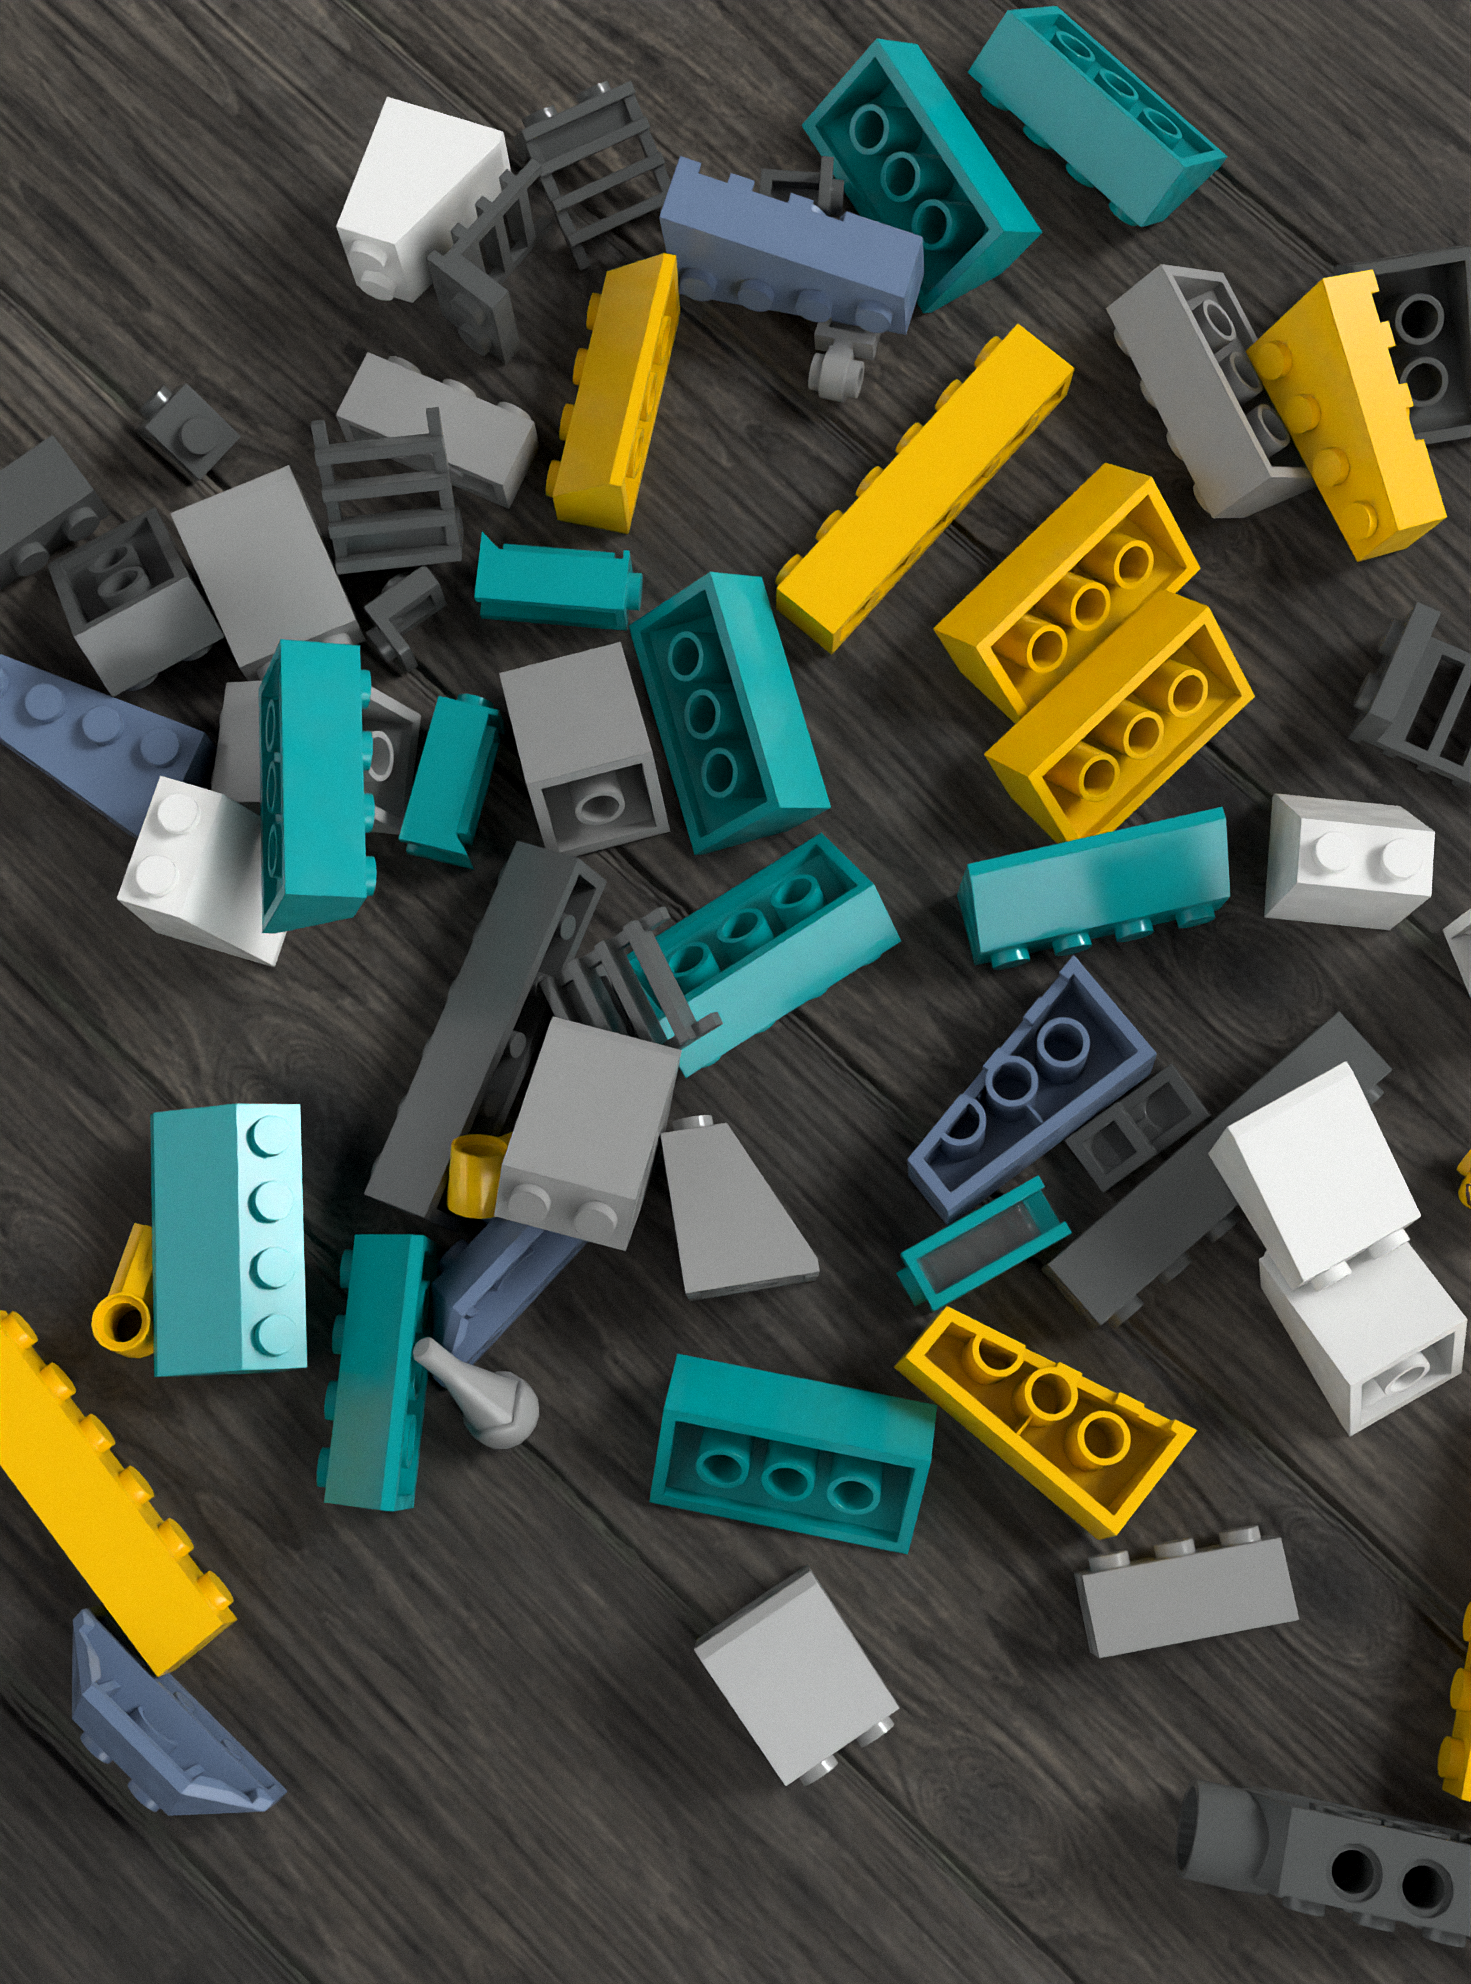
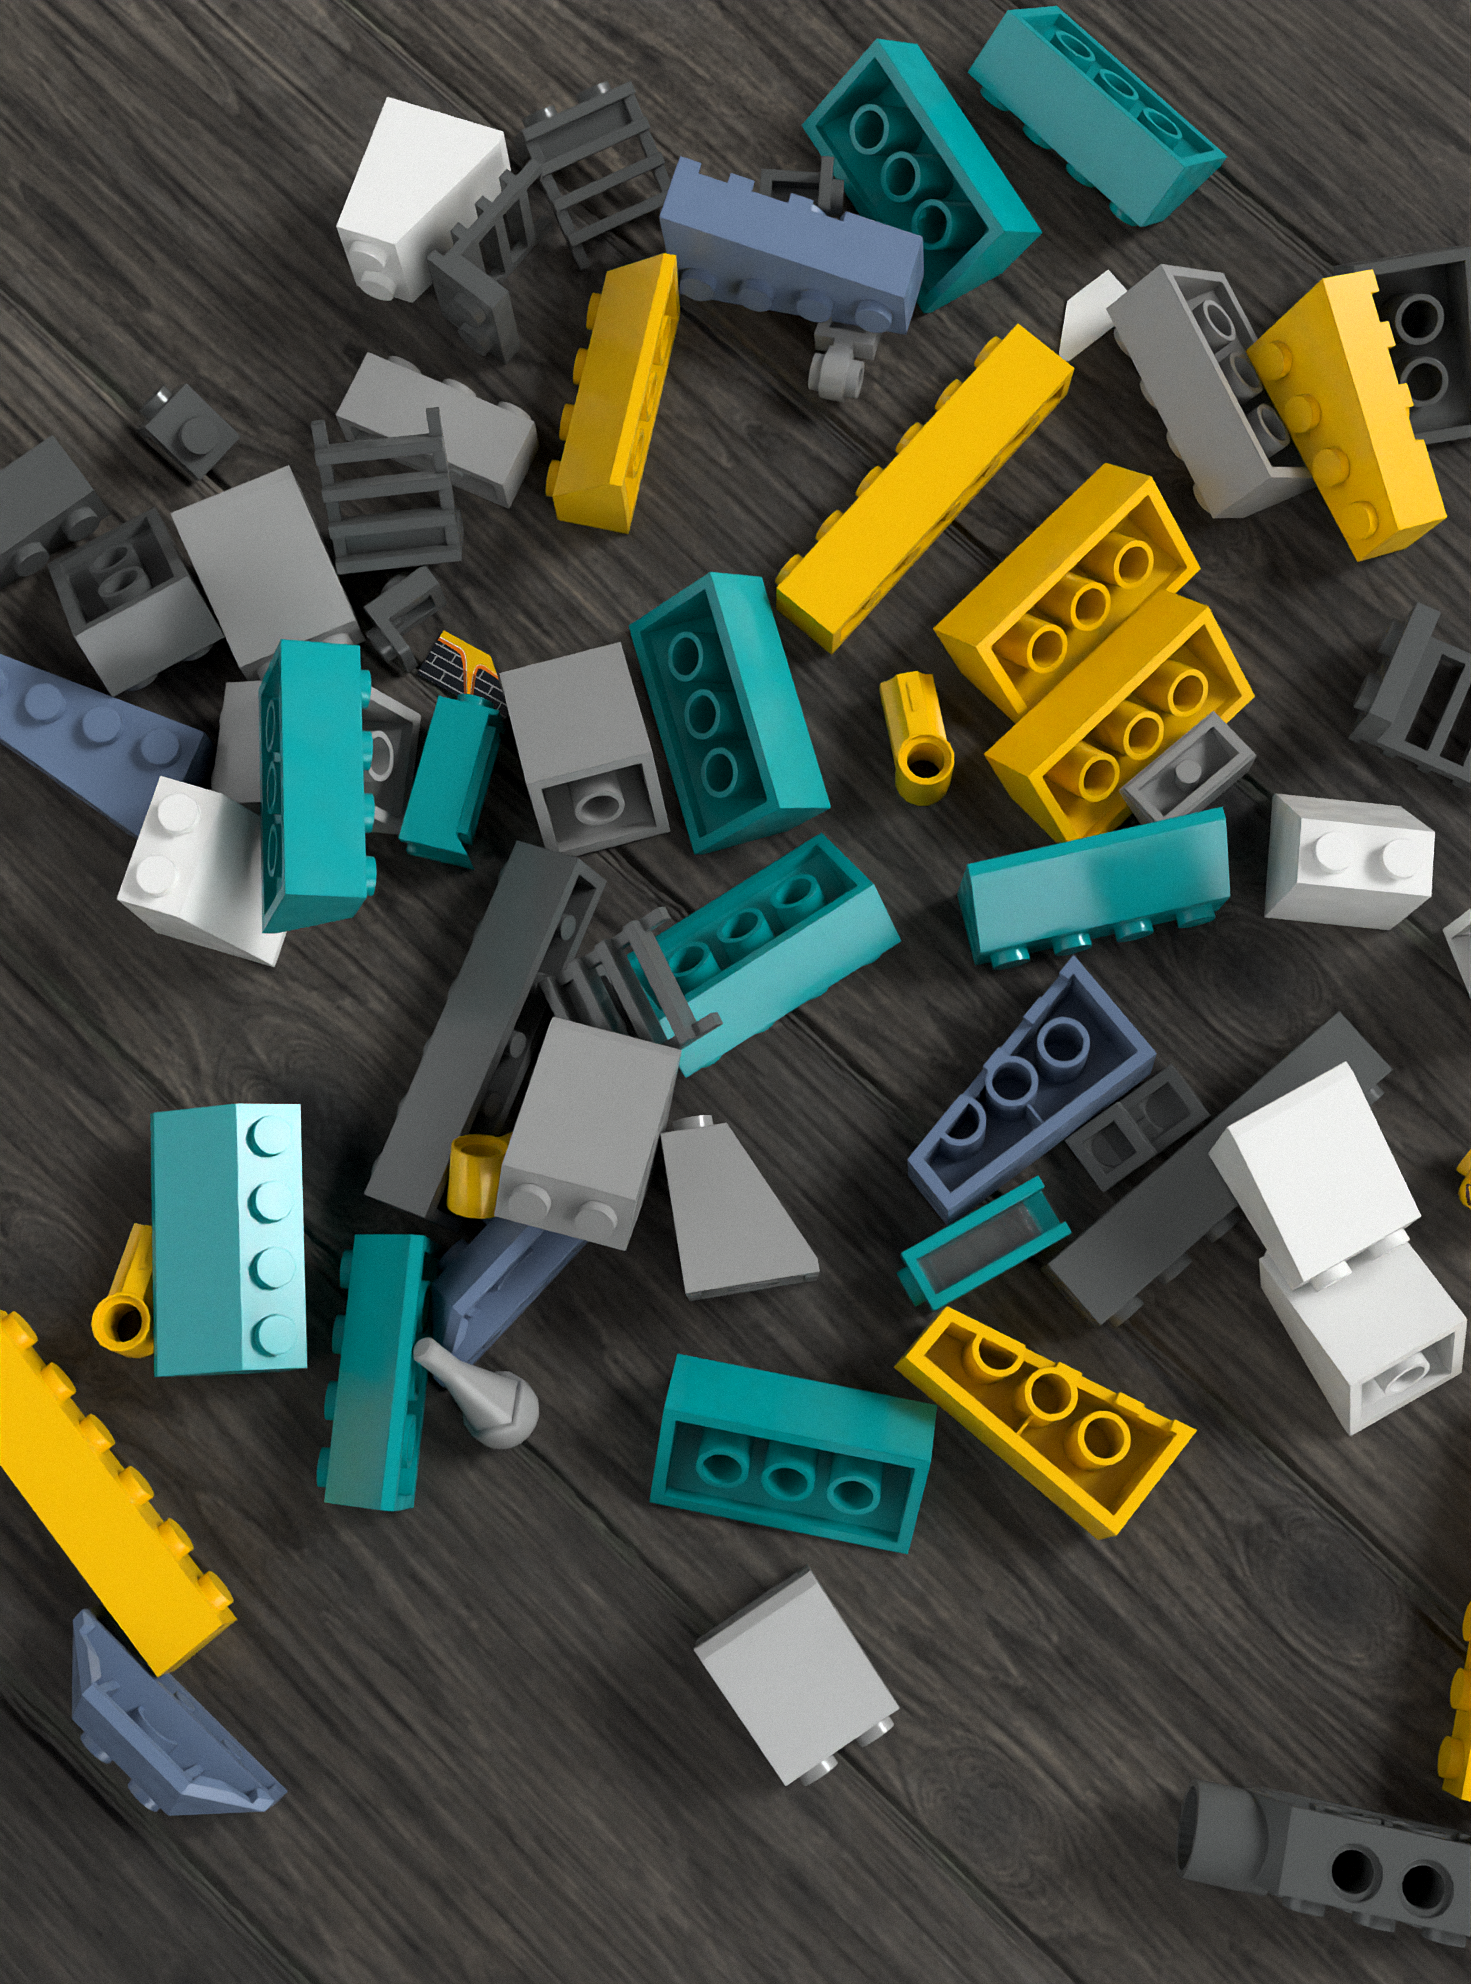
teal window [474,532,643,631] -> none
light grey brick [1074,1525,1299,1658] -> none
none -> sticker [417,631,509,719]
none -> yellow piece [879,671,954,806]
none -> white sticker [1059,270,1127,361]
none -> light grey slope [1119,711,1257,825]

